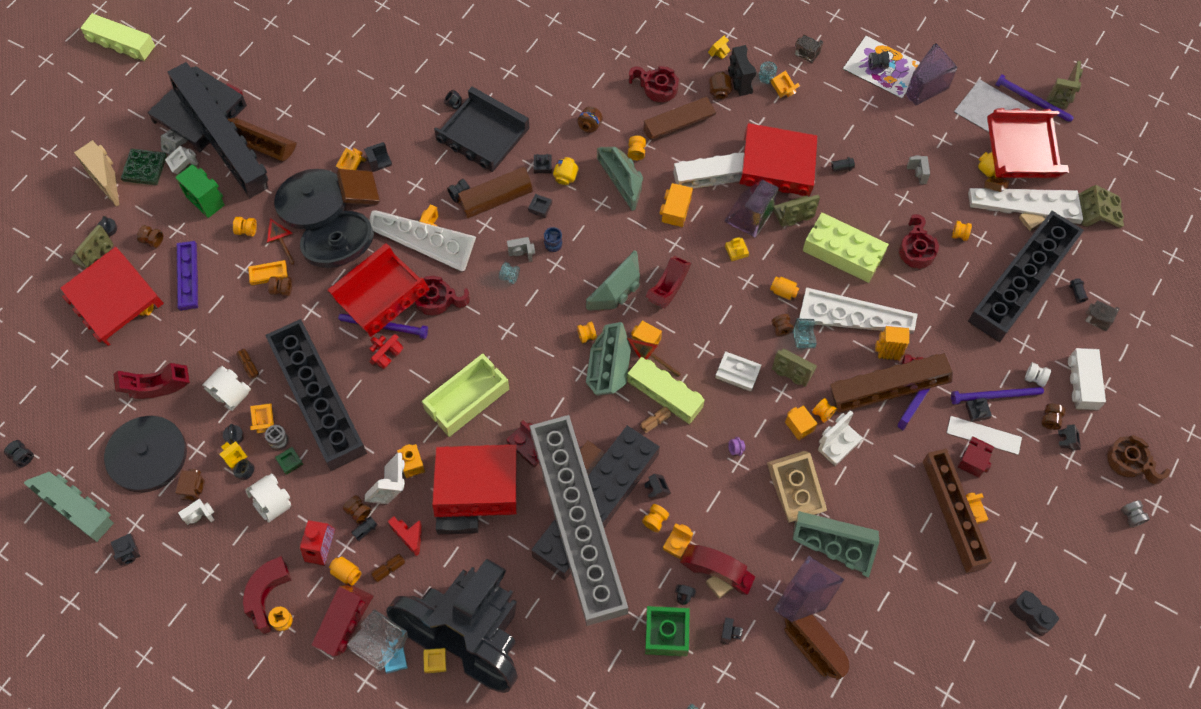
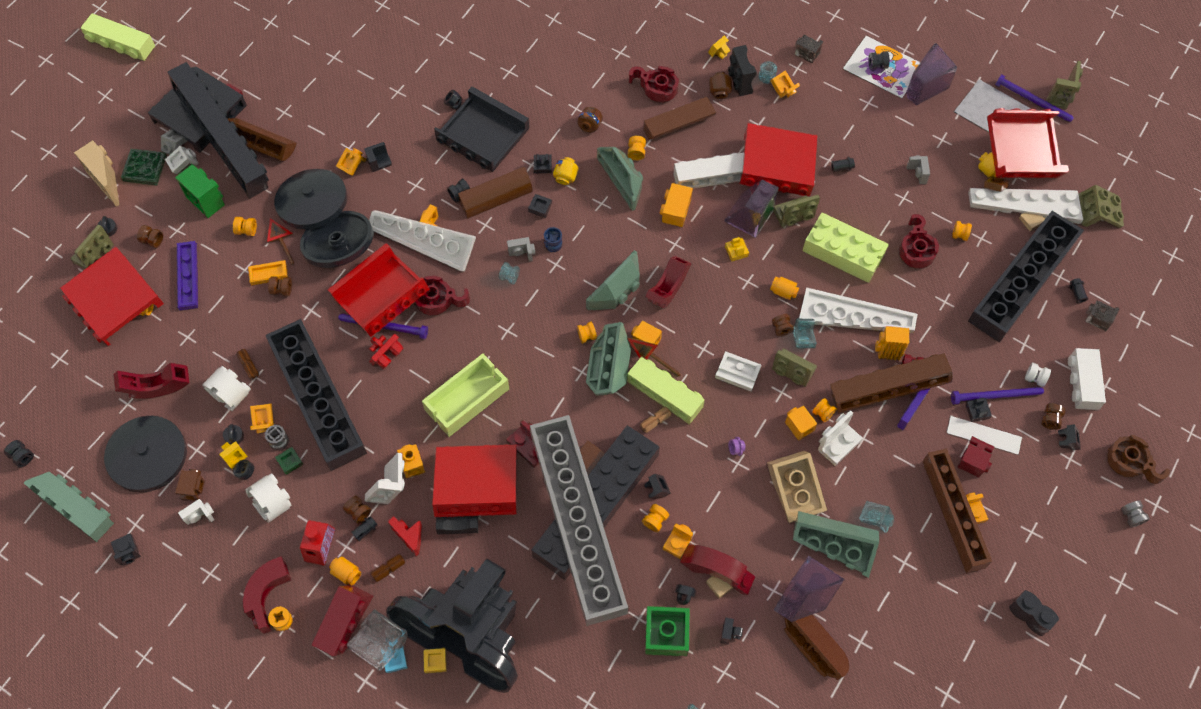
reddish brown tile [336,169,380,205] -> none
none -> clear light blue bracket [859,501,894,533]

